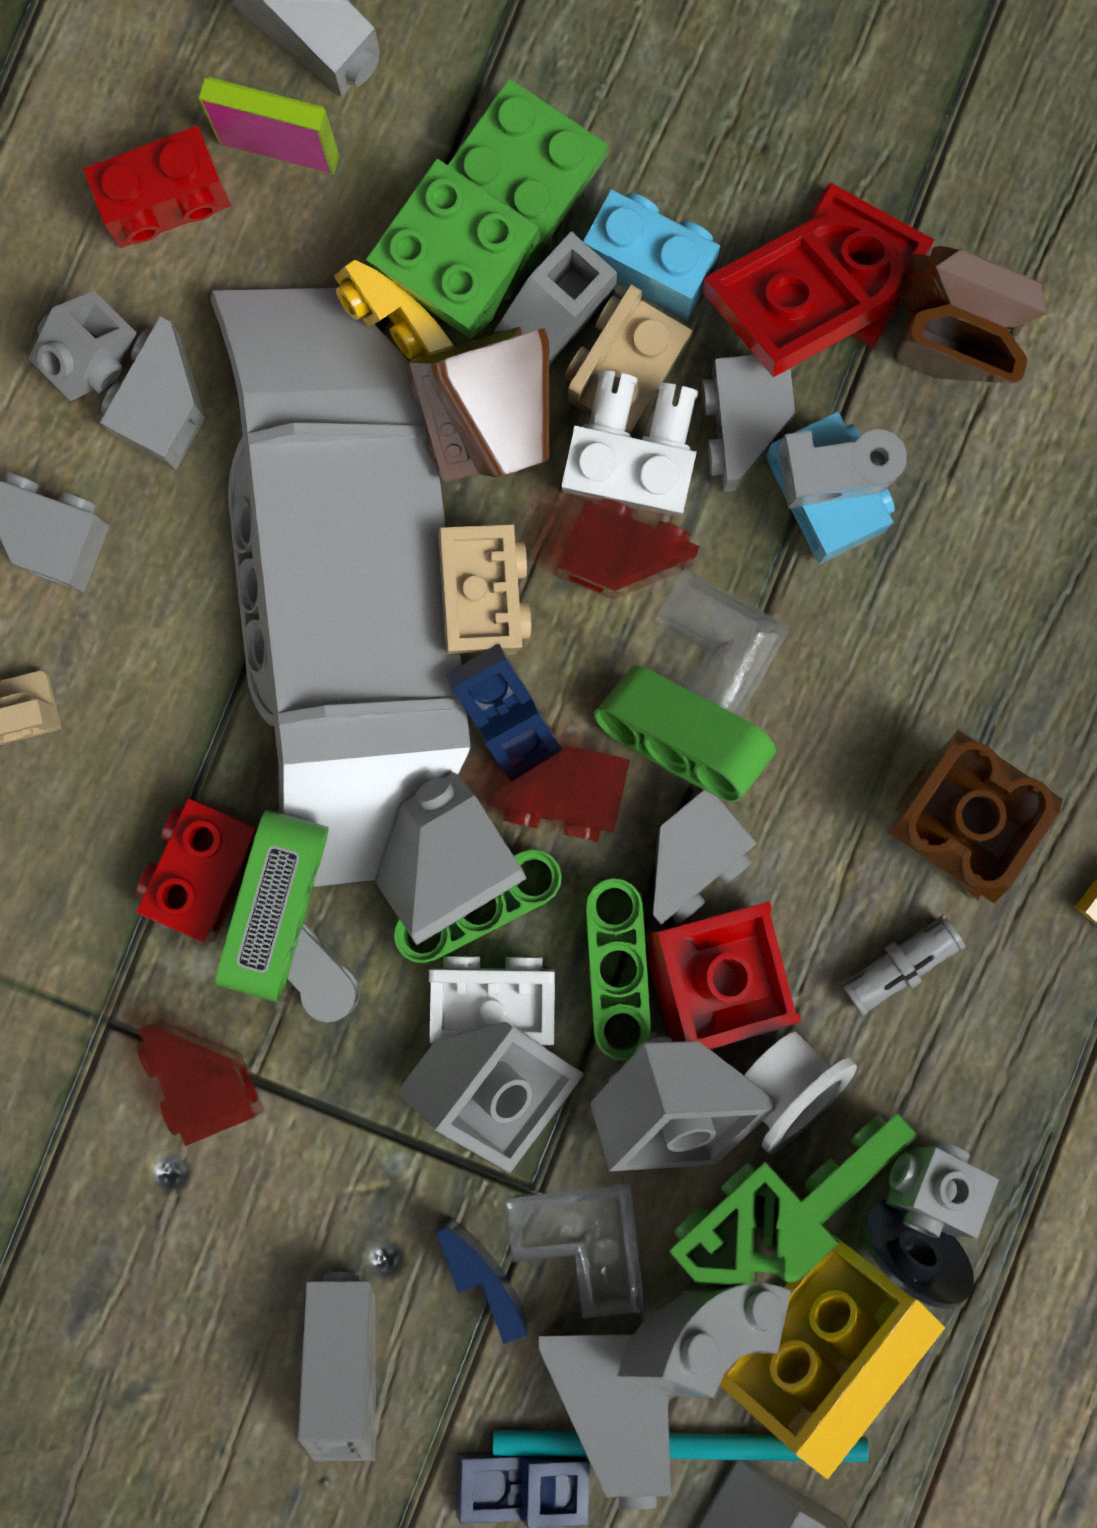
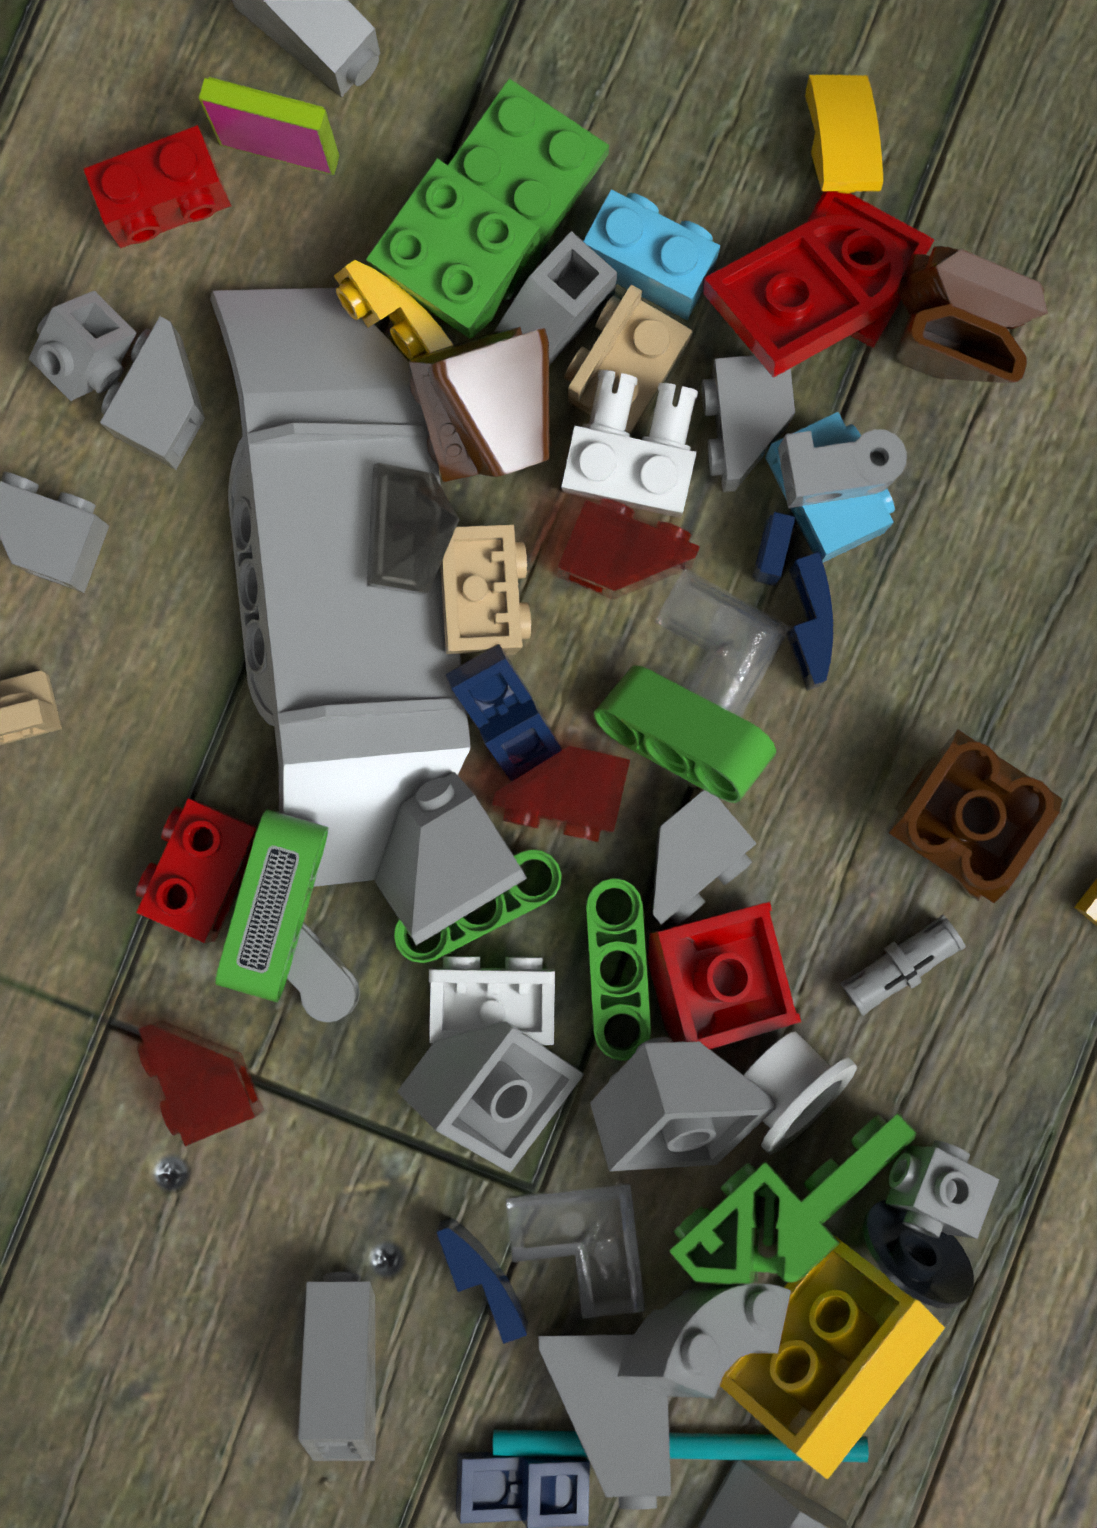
none -> clear smoke slope [367,462,459,595]
none -> dark blue tile [752,512,795,586]
none -> dark blue slope [787,552,833,691]
none -> yellow slope [805,75,883,193]

